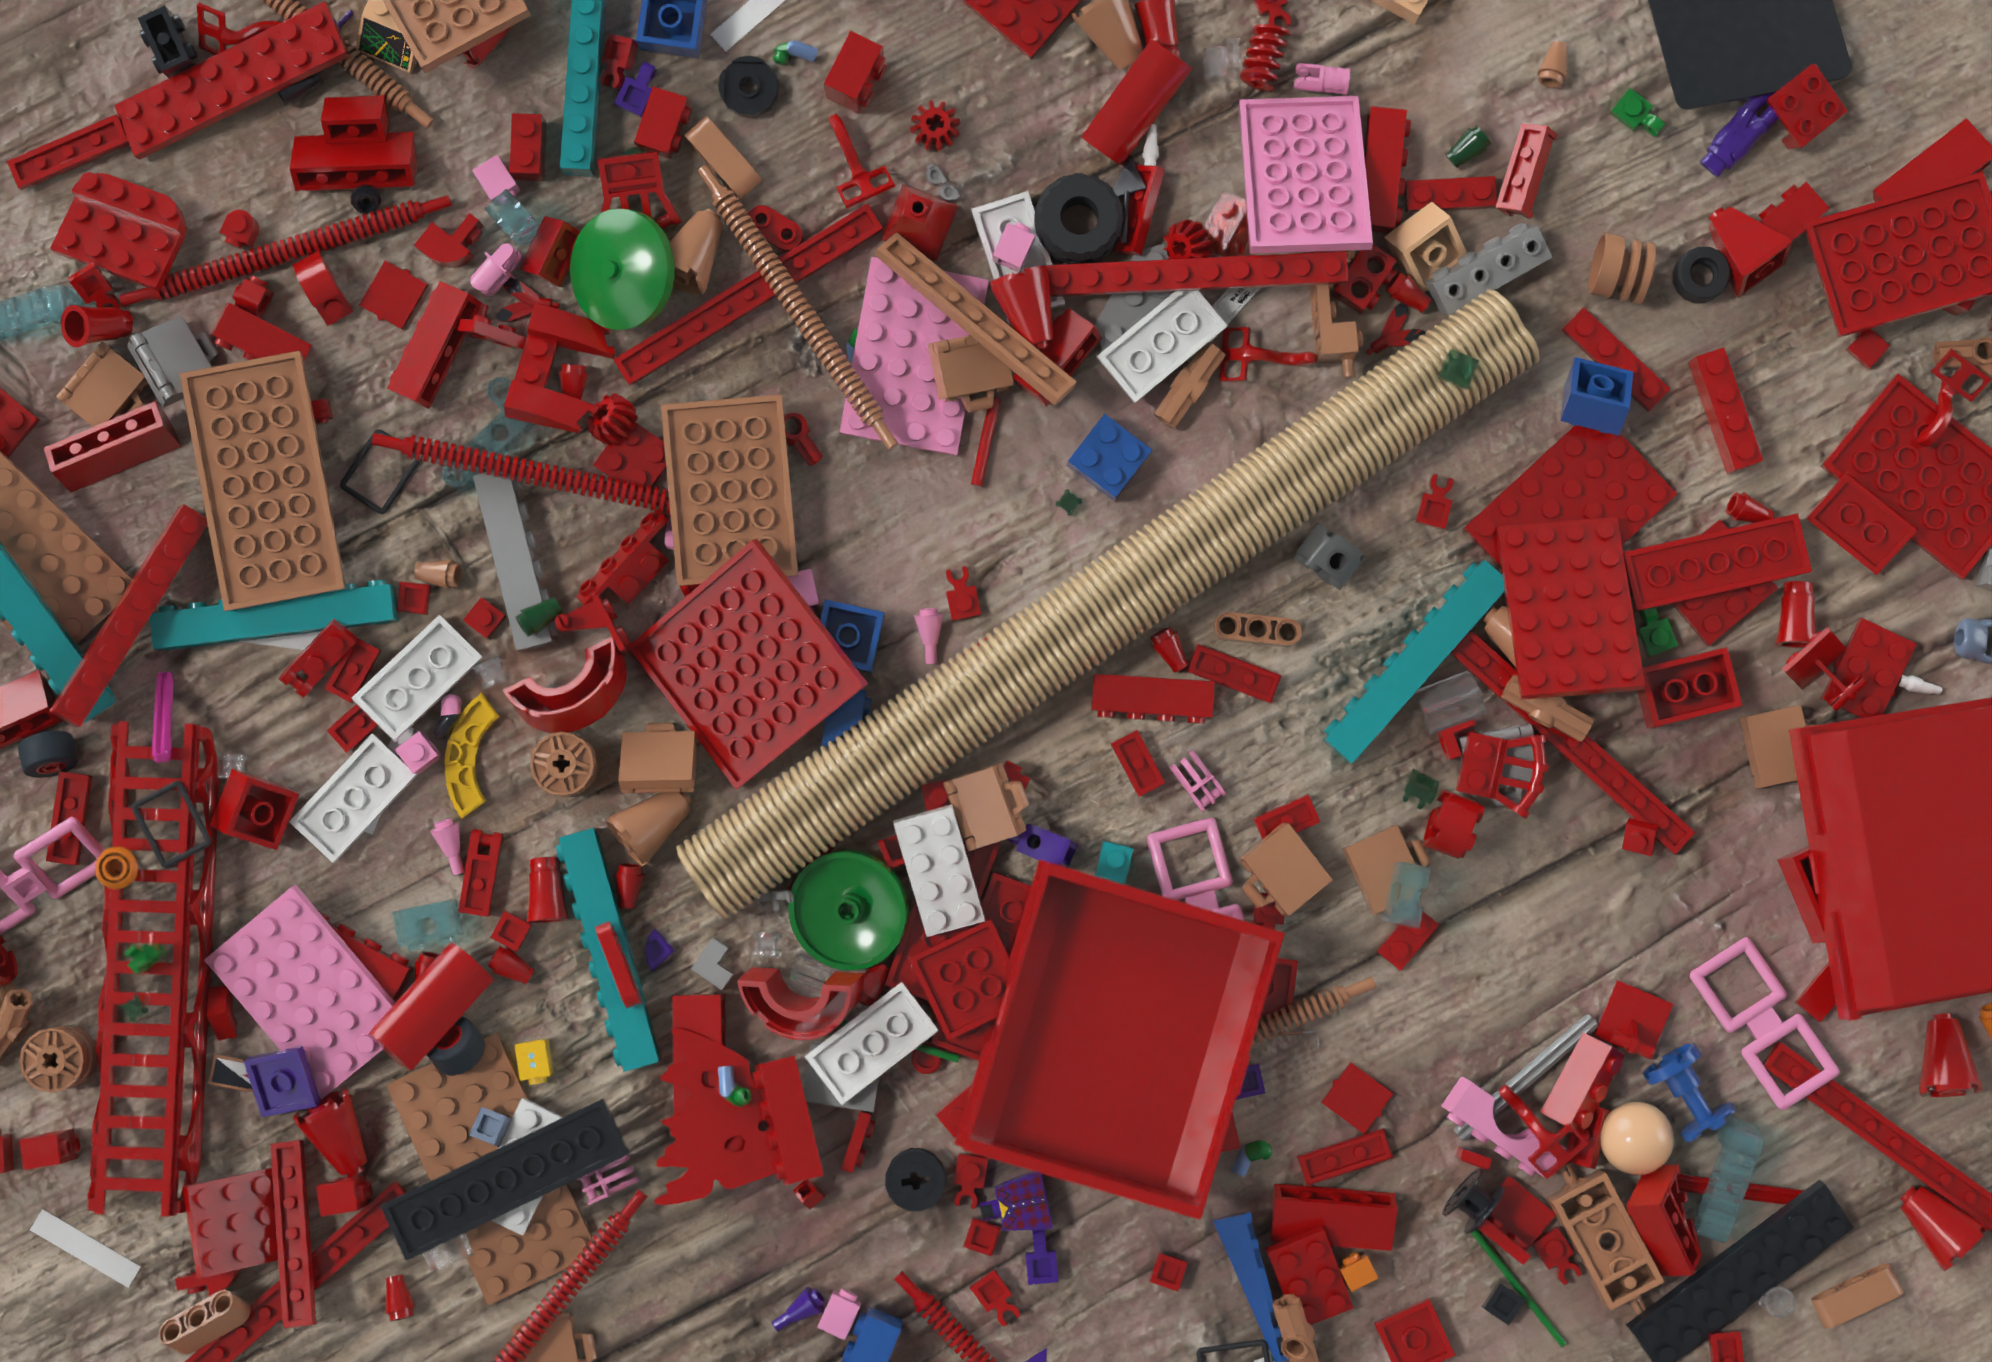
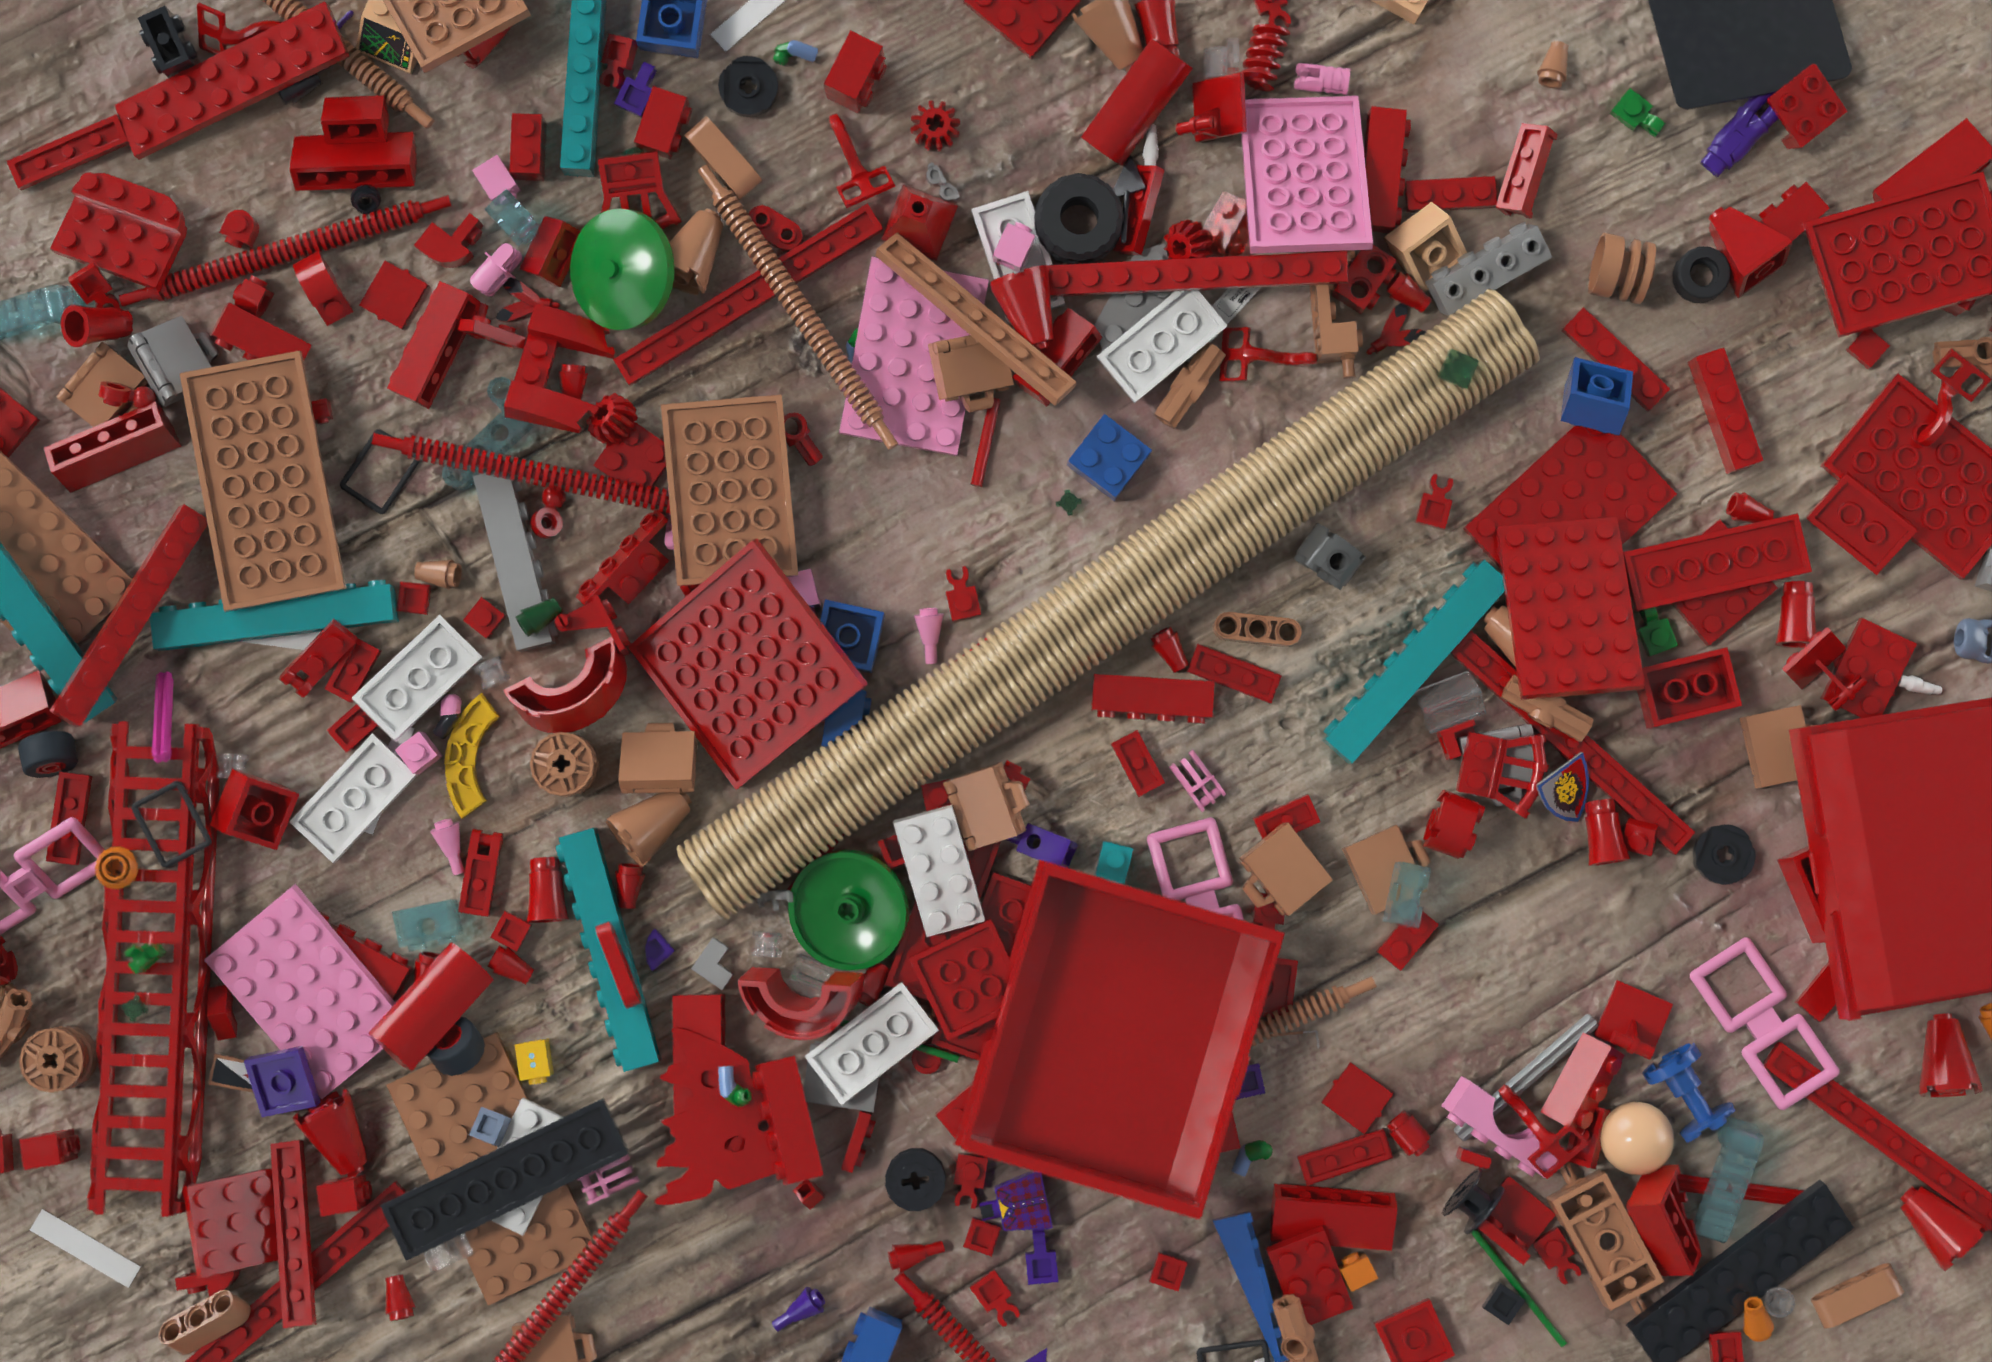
bright pink brick [817,1288,861,1340] -> none
clear green tile [1403,769,1439,810] -> none
dark green cone [1446,125,1491,168] -> none
none -> red plate [98,381,156,408]
none -> red plate [530,485,566,539]
none -> red cone [888,1240,945,1274]
none -> red plate [1176,72,1247,143]
none -> red brick [1386,1110,1431,1157]
none -> shield [1536,752,1589,822]
none -> red plant [1585,798,1631,866]
none -> black plate [1693,824,1756,885]
none -> orange cone [1743,1297,1774,1342]

